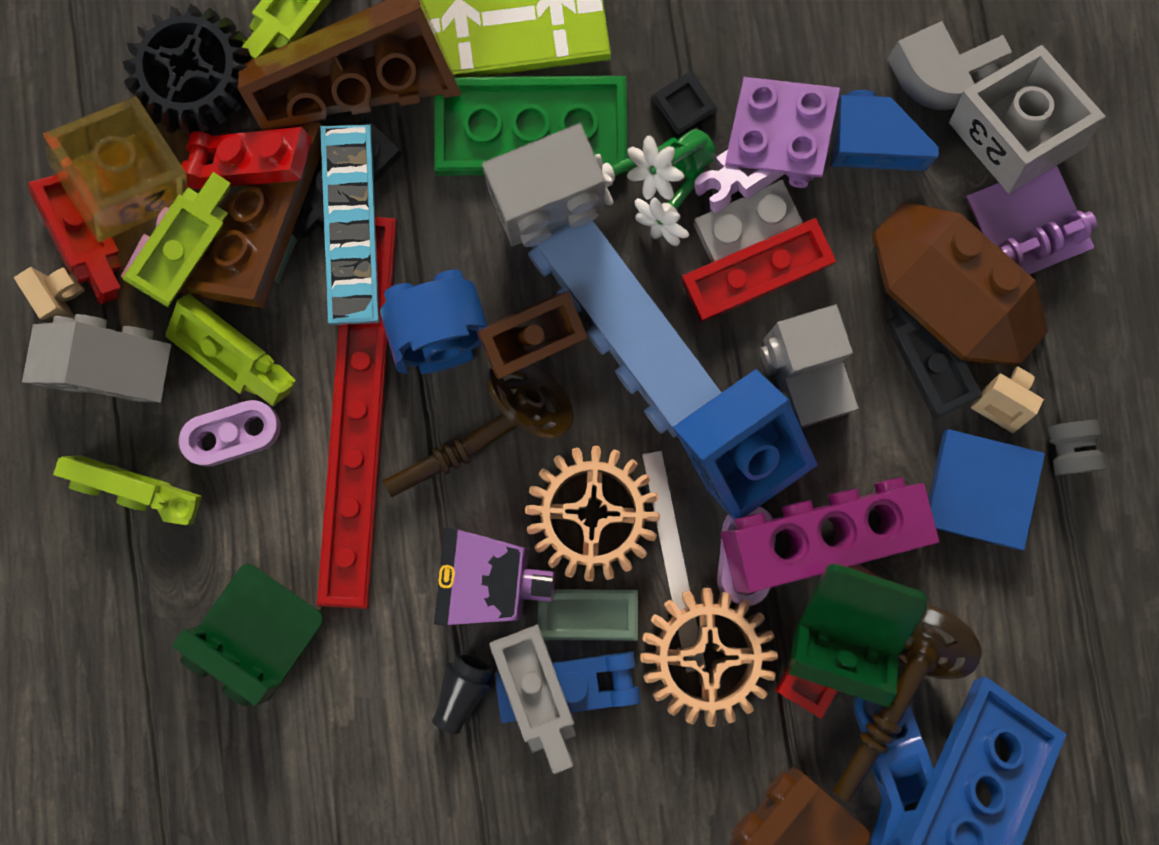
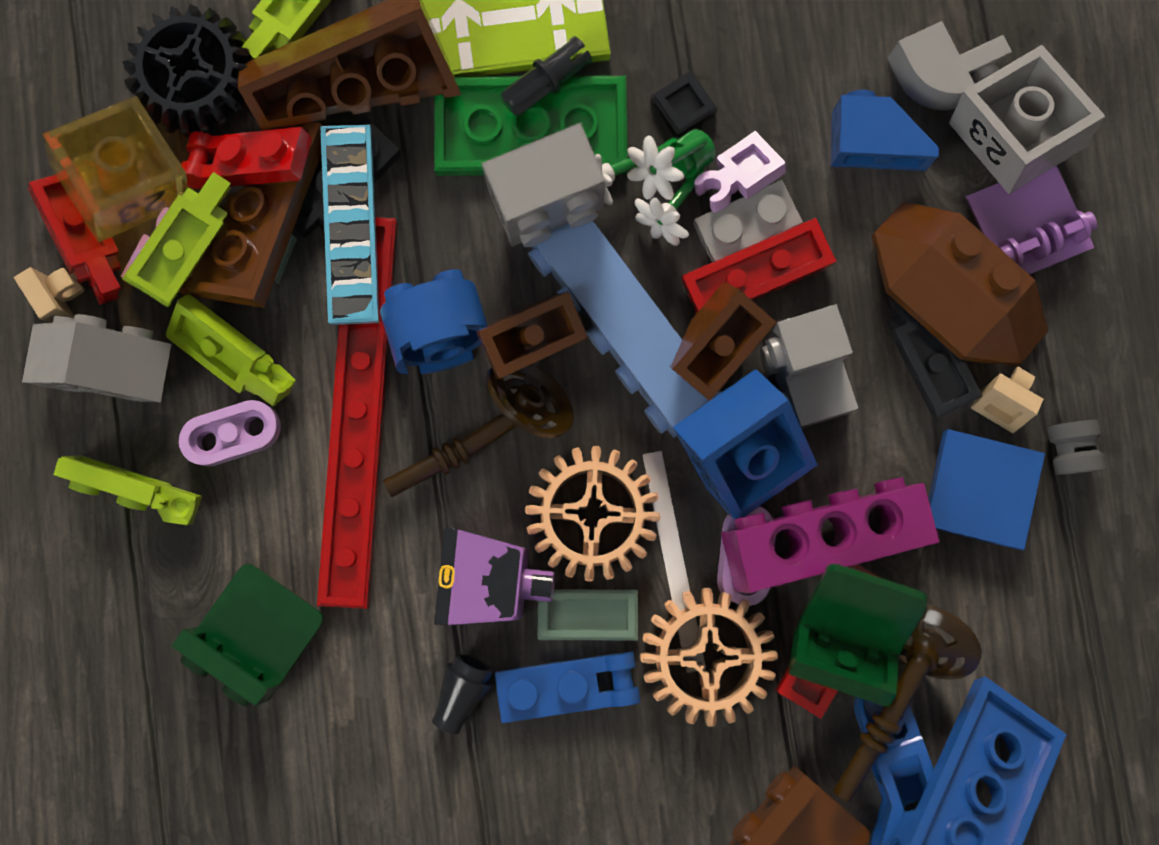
light grey hinge [489,625,576,774] -> none
medium lavender hinge [725,77,840,188] -> none
none -> black axle [501,36,592,116]
none -> reddish brown slope [670,282,777,401]

